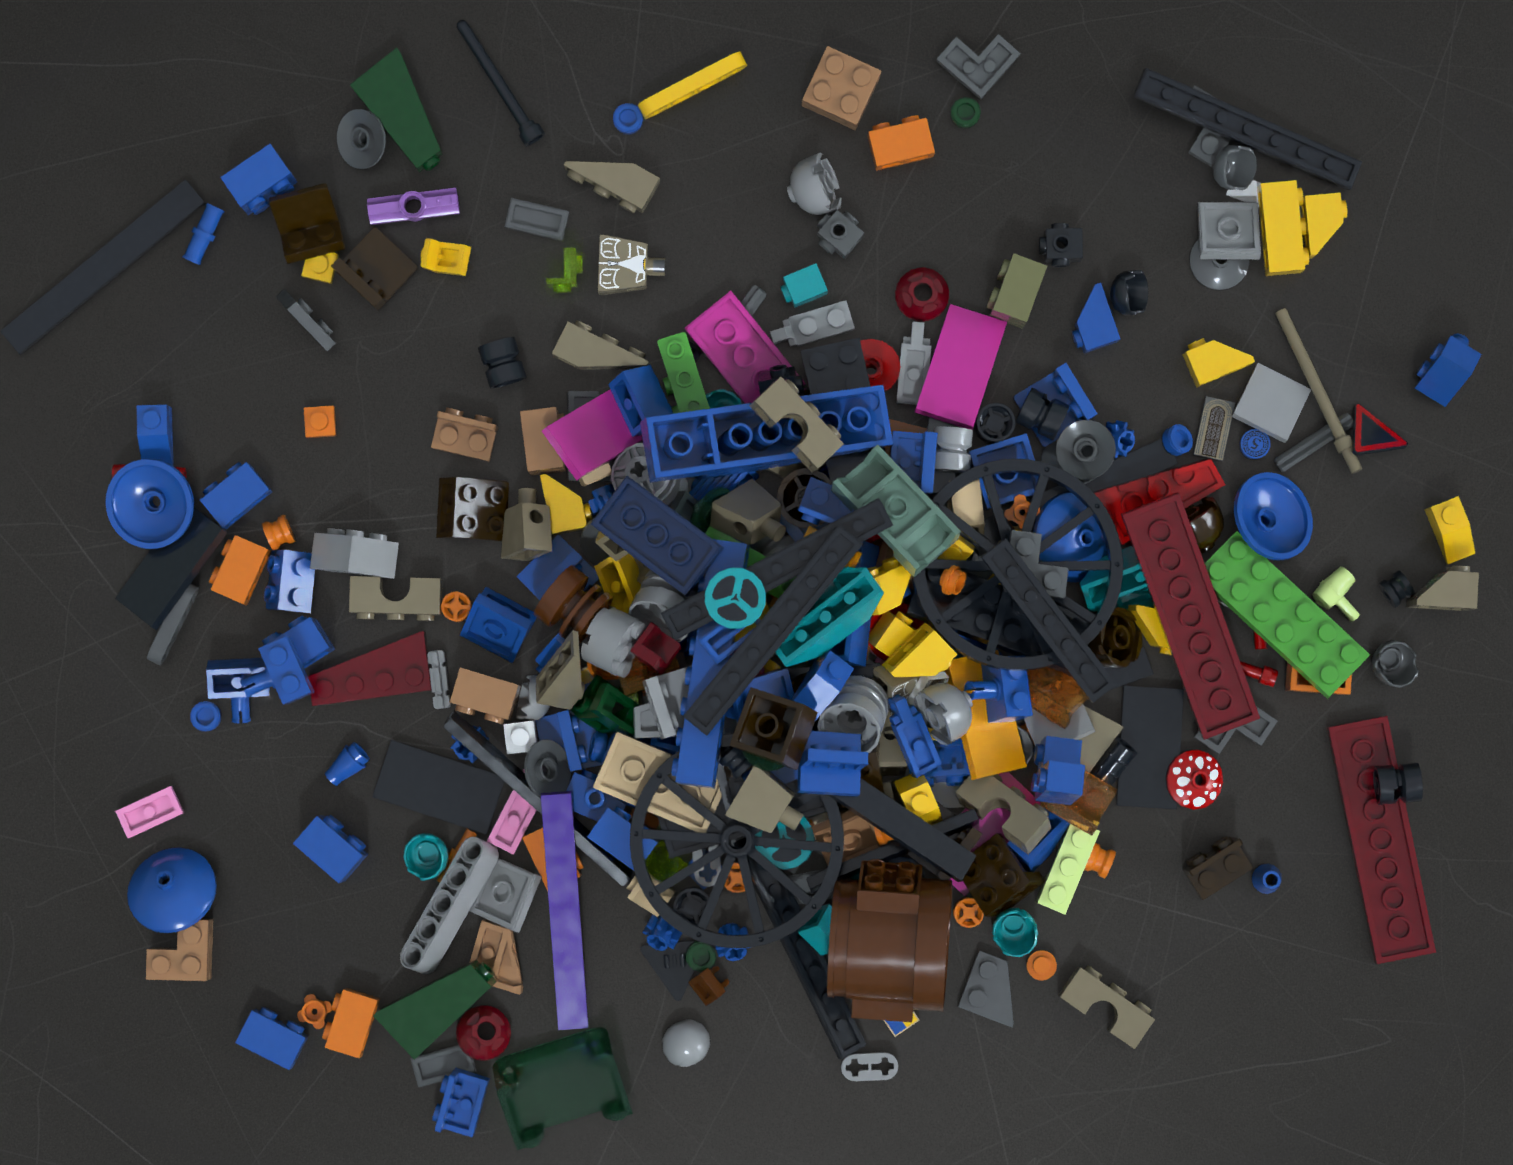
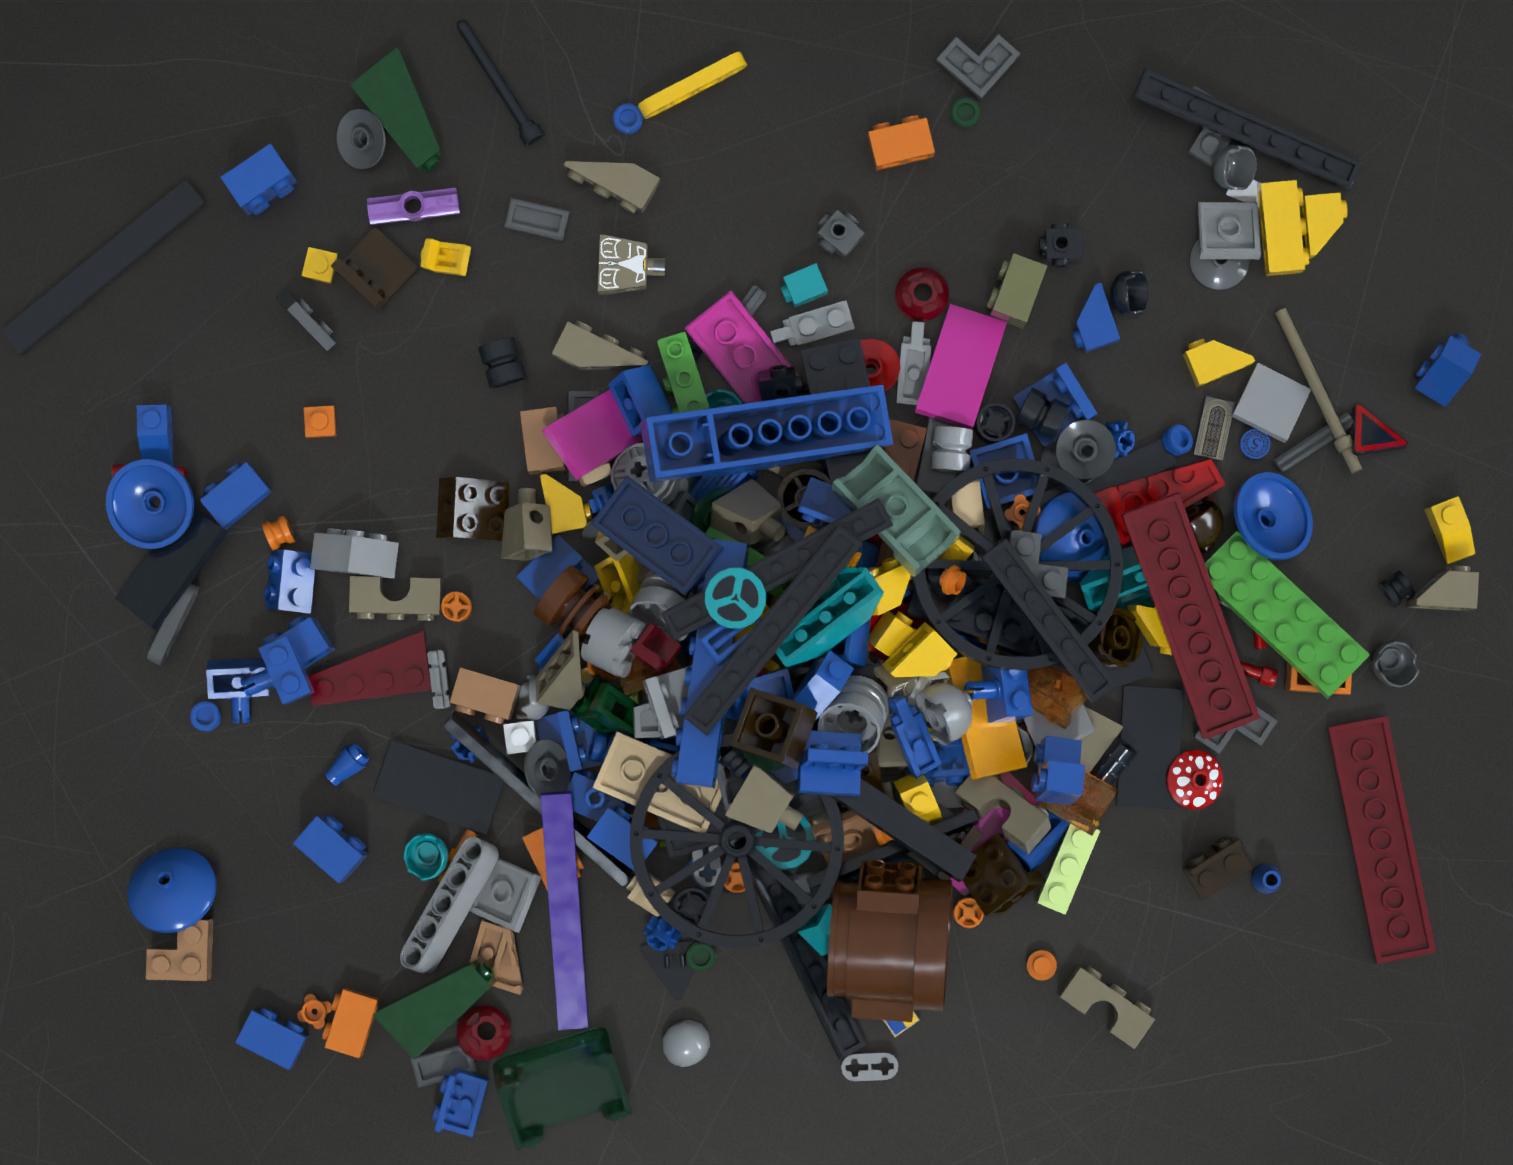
bright pink plate [115,786,184,839] -> none
blue pin [182,203,225,265] -> none
orange brick [209,535,271,605] -> none
dark brown bracket [269,183,345,264] -> none
medium nougat bracket [431,408,498,462] -> none
blue bracket [460,587,537,663] -> none
bright pink plate [487,769,537,855] -> none
clear neon green bracket [546,248,583,293] -> none
clear neon green bracket [645,843,688,889] -> none
reddish brown tile [688,966,730,1006] -> none
blue gear [715,923,751,961] -> none
dark tan arch [749,377,844,472] -> none
light grey cylinder [787,152,842,215] -> none
medium nougat brick [802,46,882,131] -> none
blue bracket [890,431,938,496] -> none
dark grey wing [958,950,1014,1028] -> none
teal hair [992,908,1038,957] -> none
orange wheel [1084,843,1116,879] -> none
yellowish green piece [1312,566,1360,622] -> none
black wheel [1373,763,1423,805] -> none

